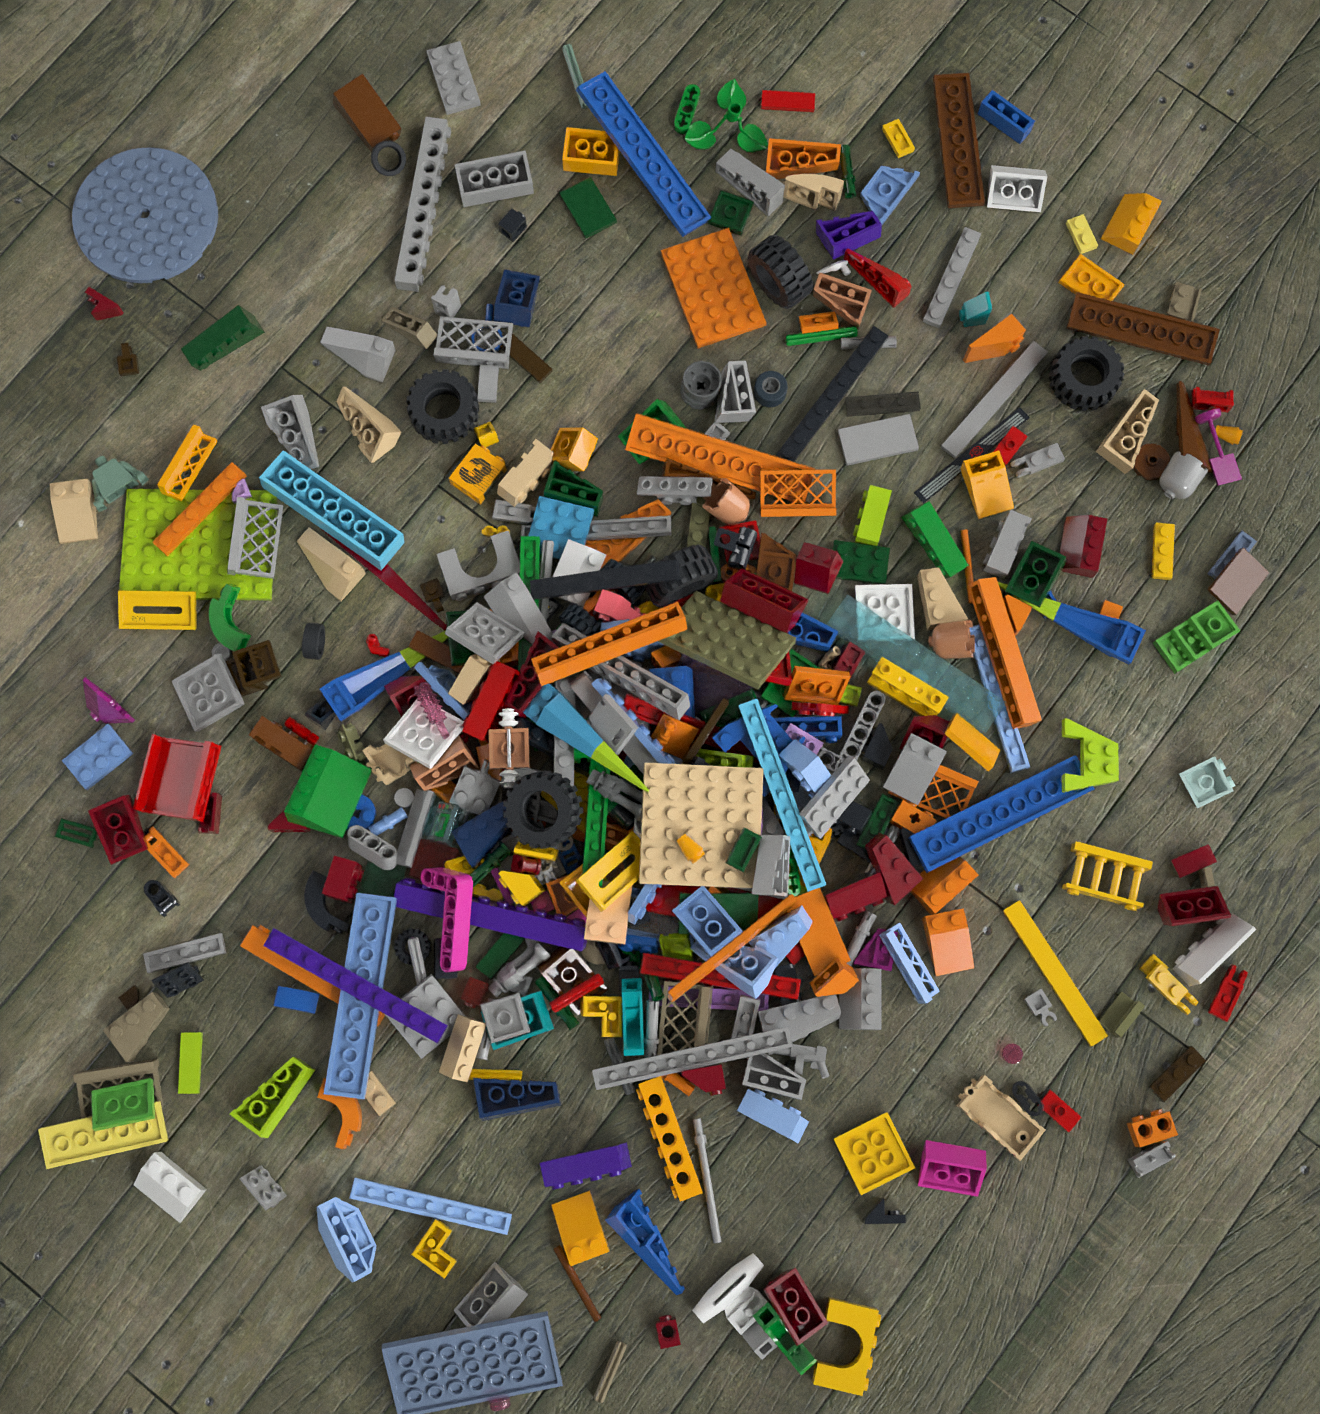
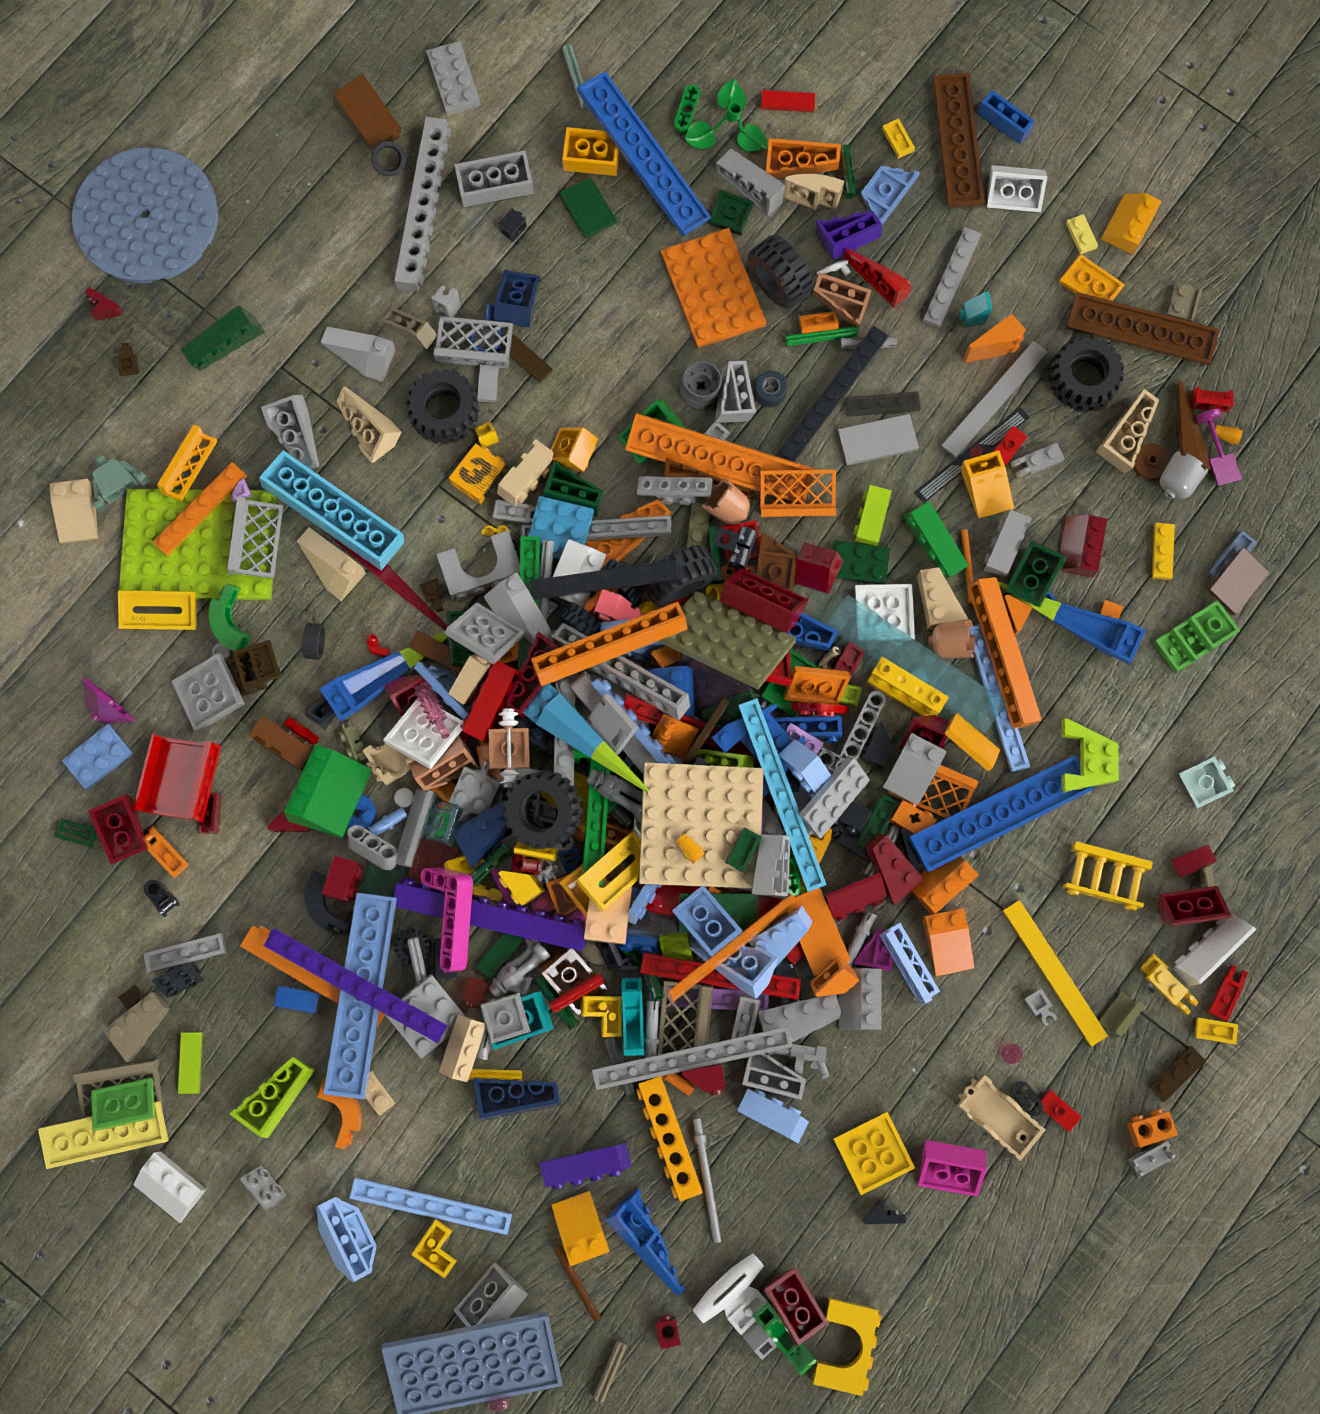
none -> yellow plate [1194,1018,1238,1045]

